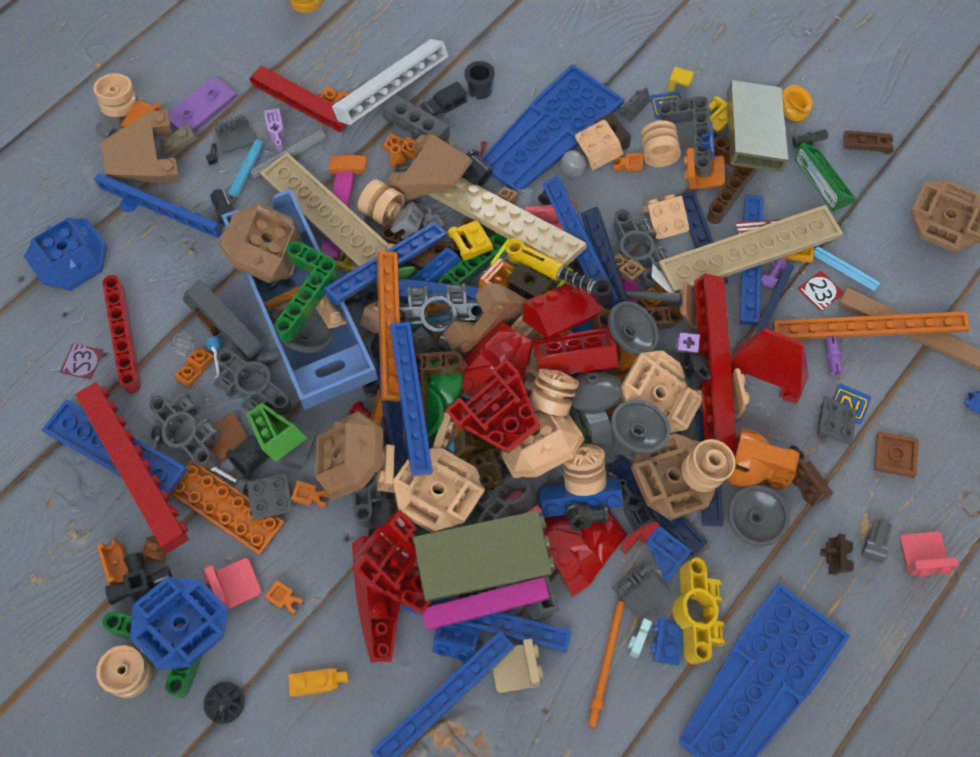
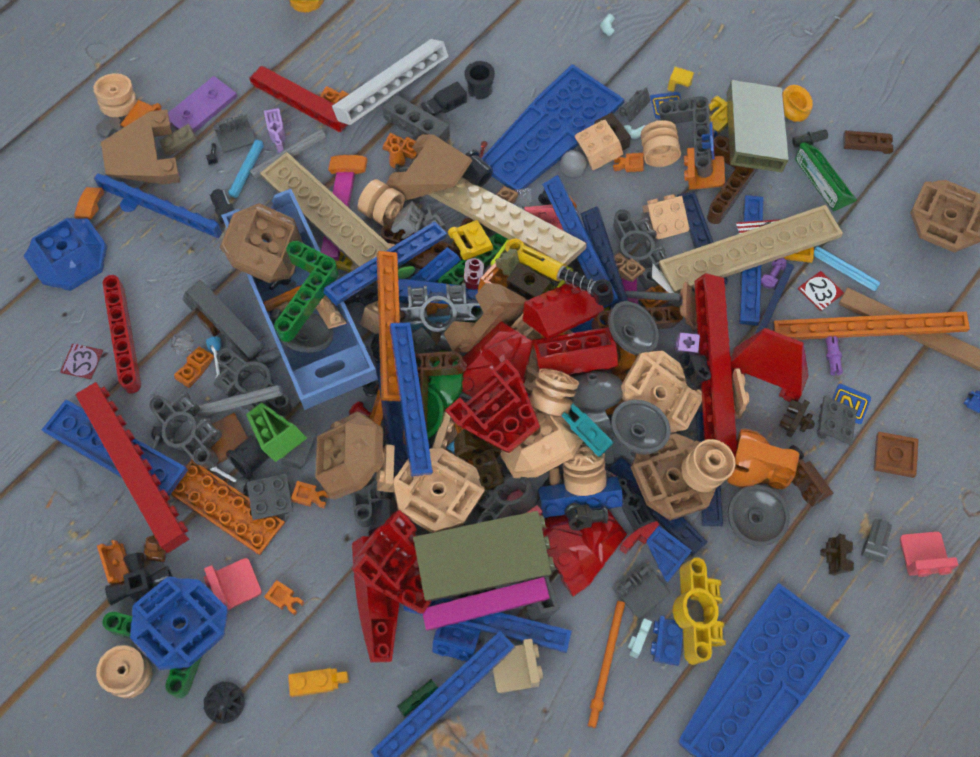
none -> orange slope [74,187,104,220]
none -> light grey axle [196,385,283,417]
none -> dark green pin [397,679,438,717]
none -> plate [463,258,484,290]
none -> olive tile [495,249,519,276]
none -> medium nougat arm [549,466,564,485]
none -> teal hinge [561,403,614,457]
none -> light aqua arm [600,14,615,36]
none -> light aqua arm [623,125,645,139]
none -> dark brown hips [779,400,815,437]

